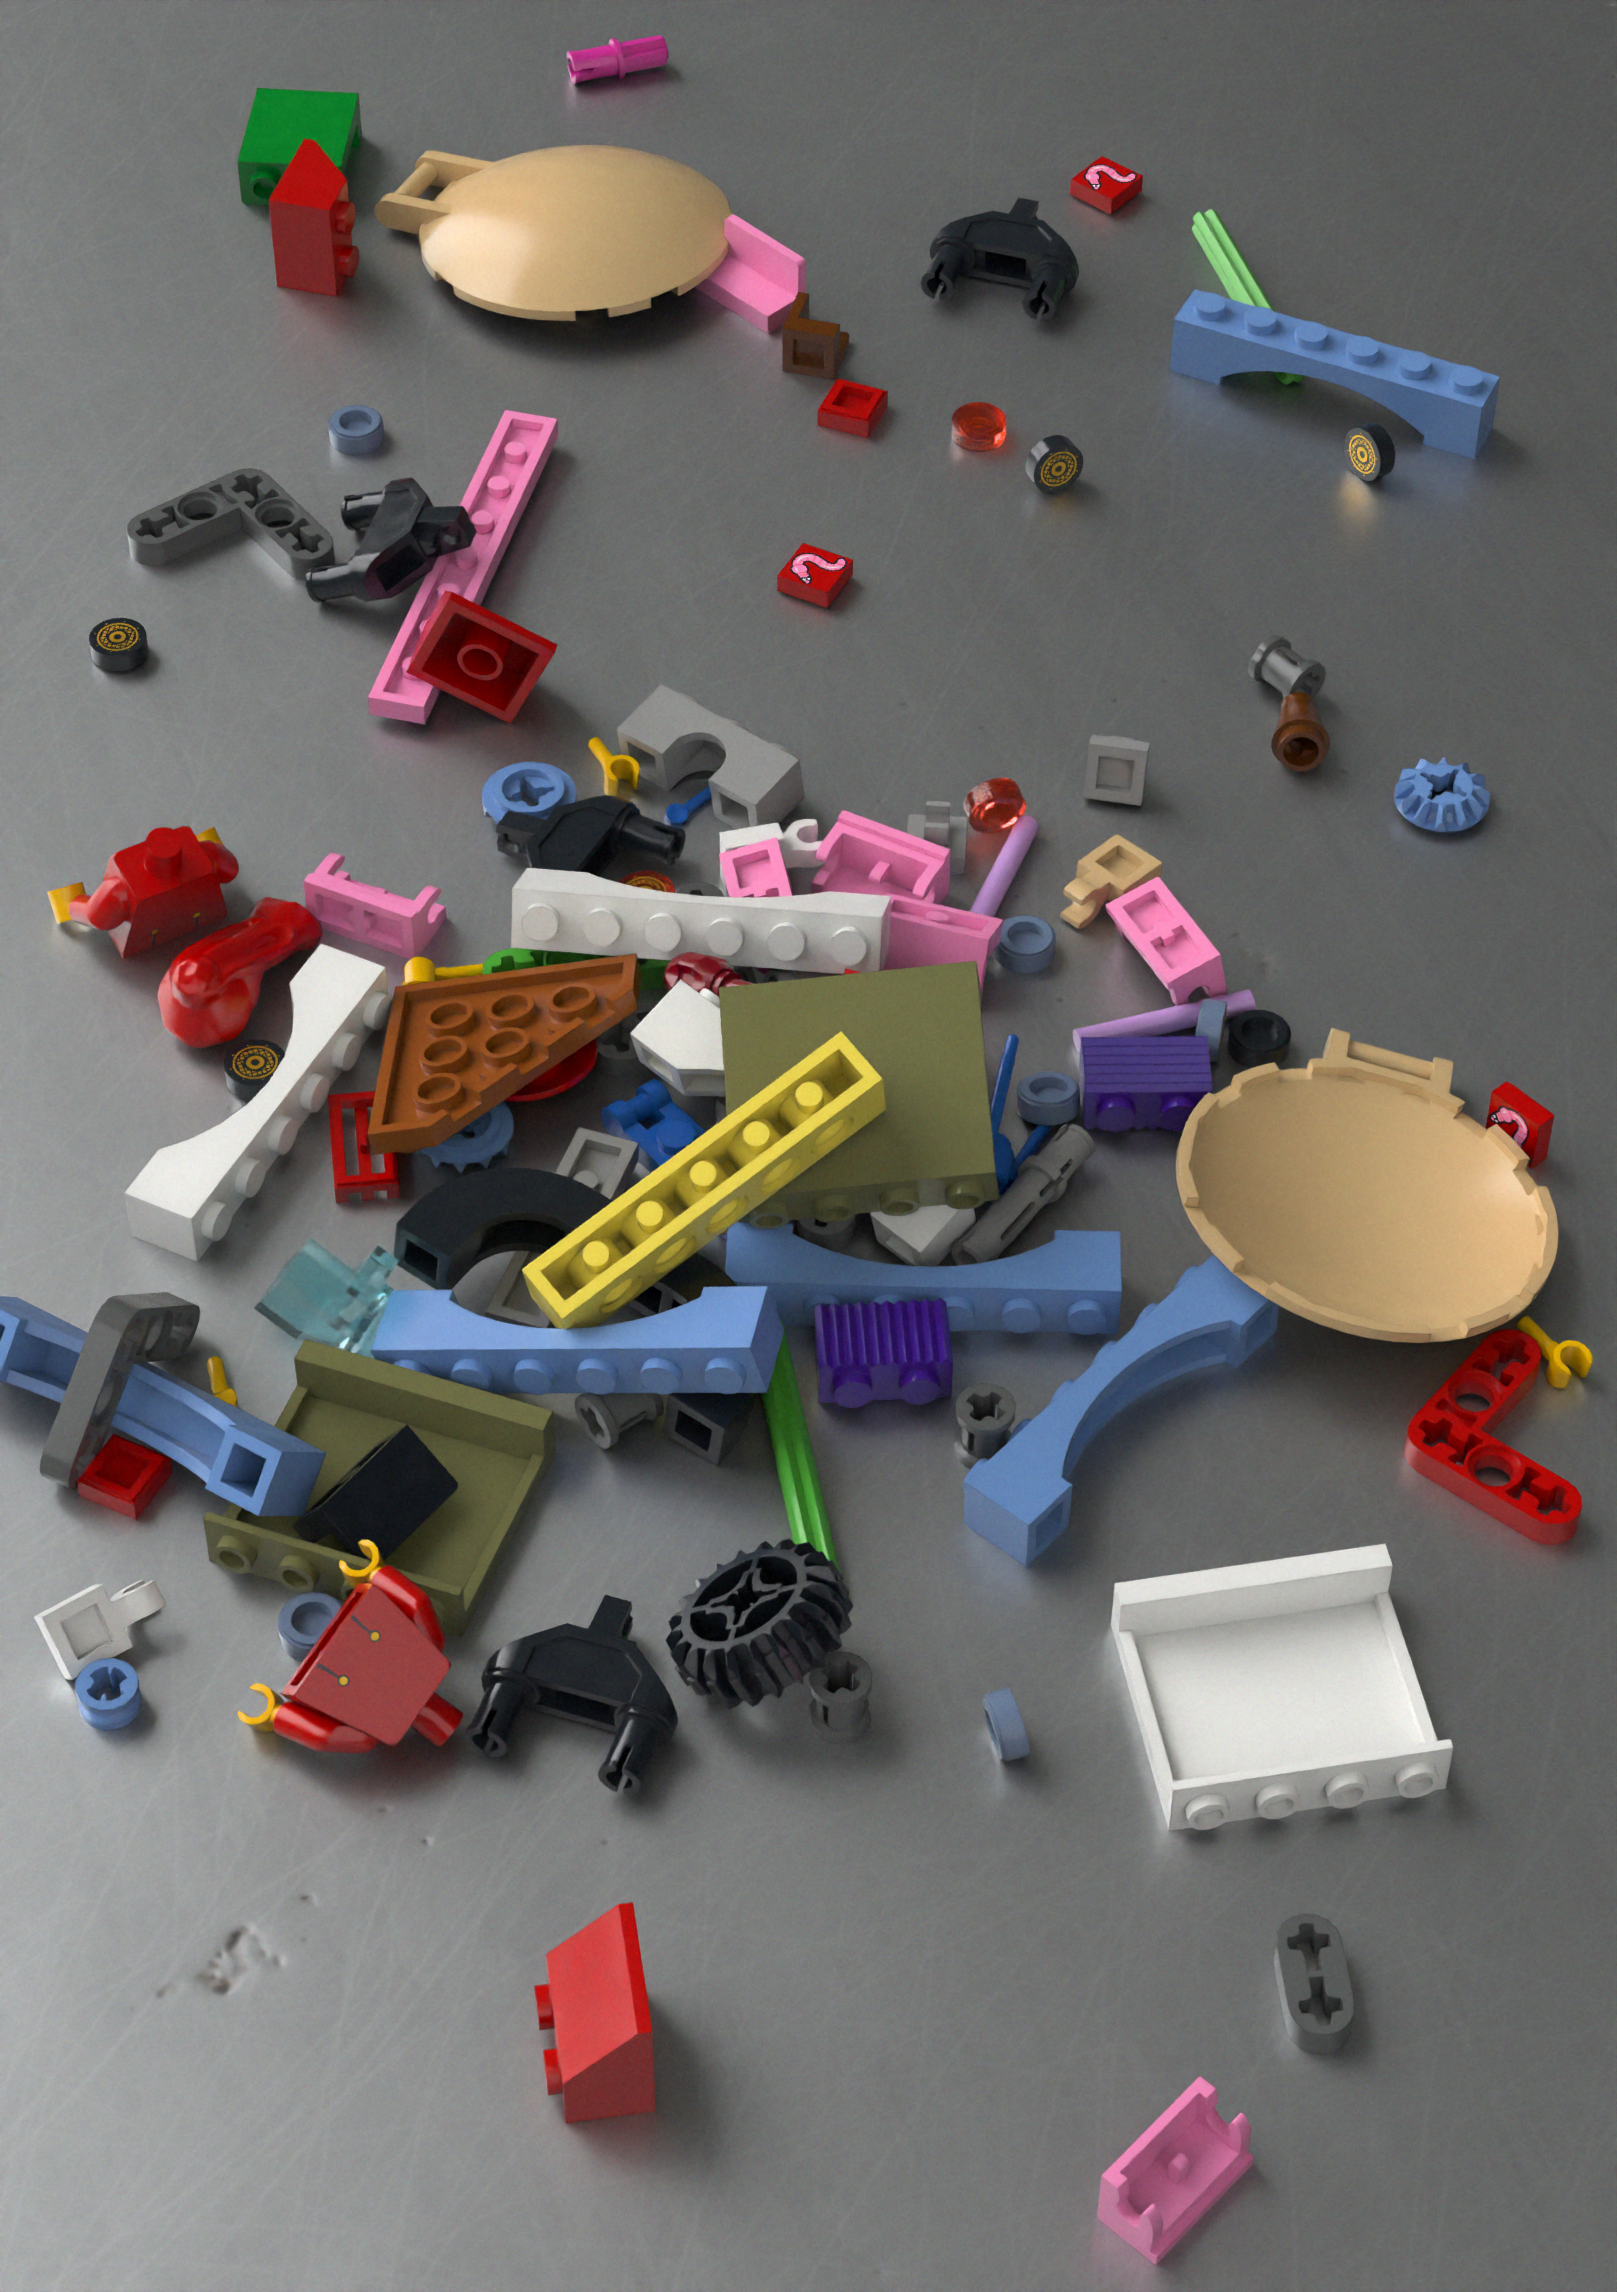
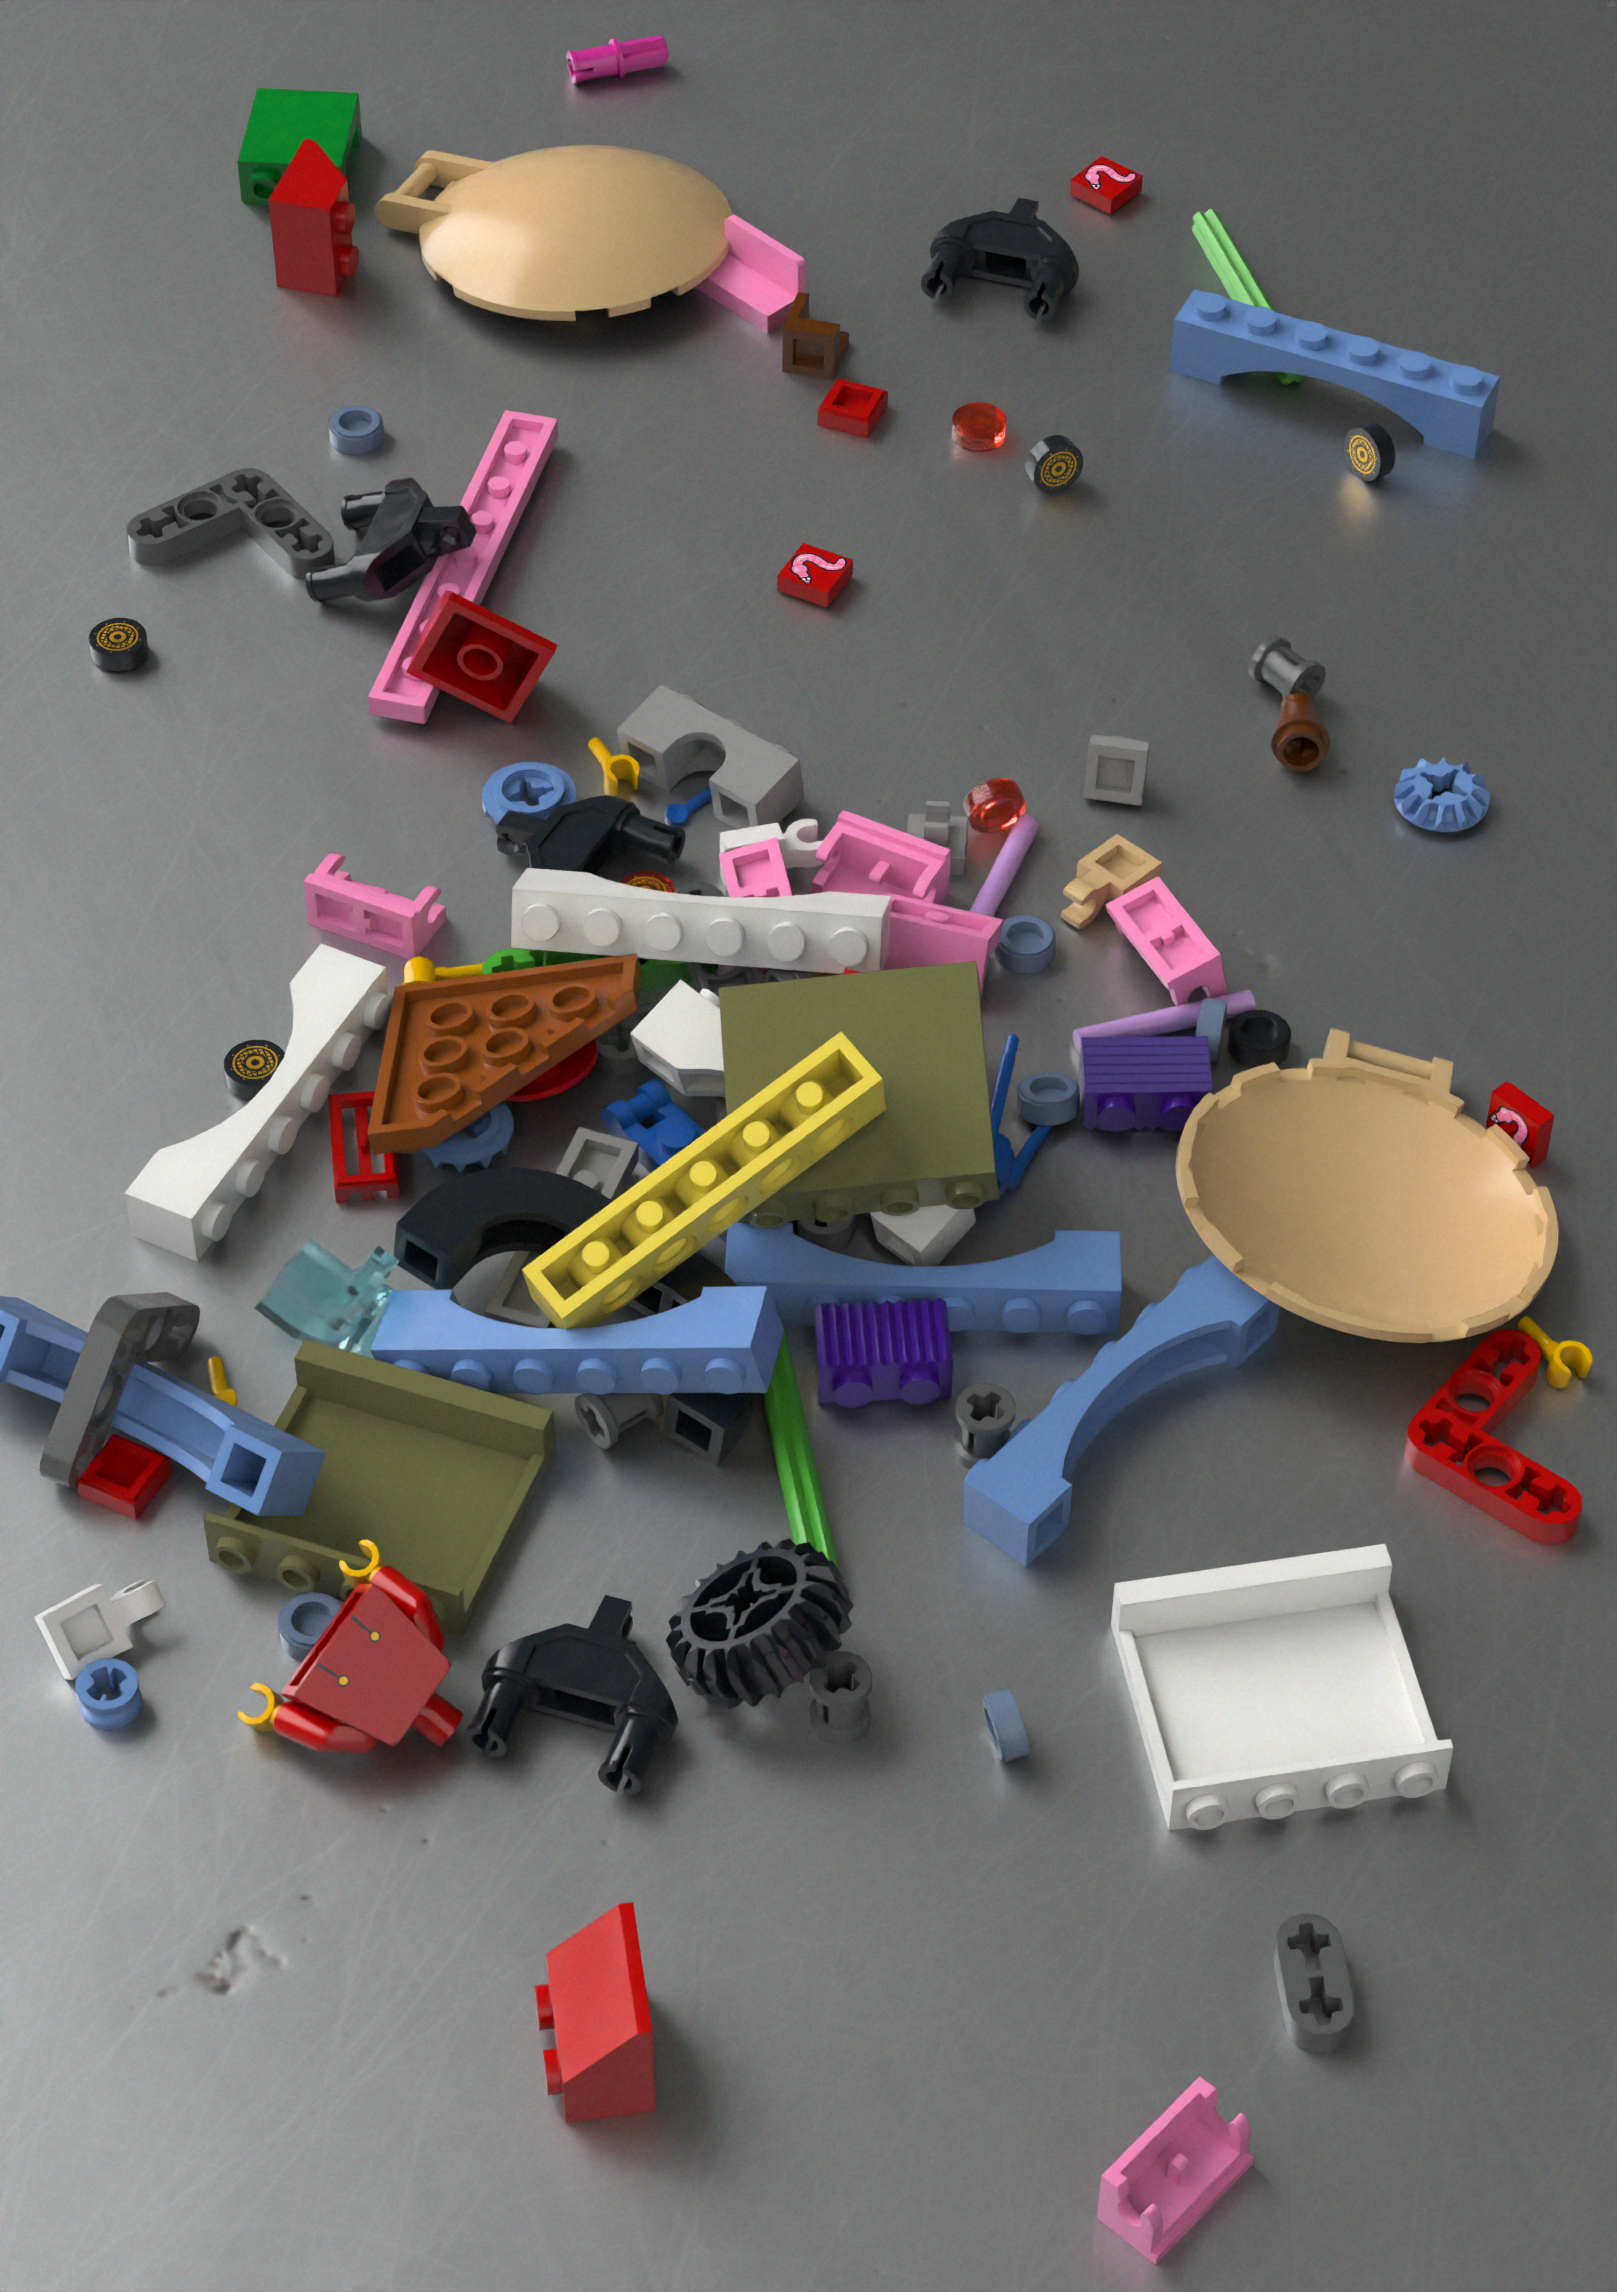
red torso [47,826,239,959] -> none
red hair [157,897,323,1048] -> none
black panel [292,1425,458,1561] -> none
dark red piece [664,952,755,997] -> none
light grey pin [952,1124,1095,1265] -> none

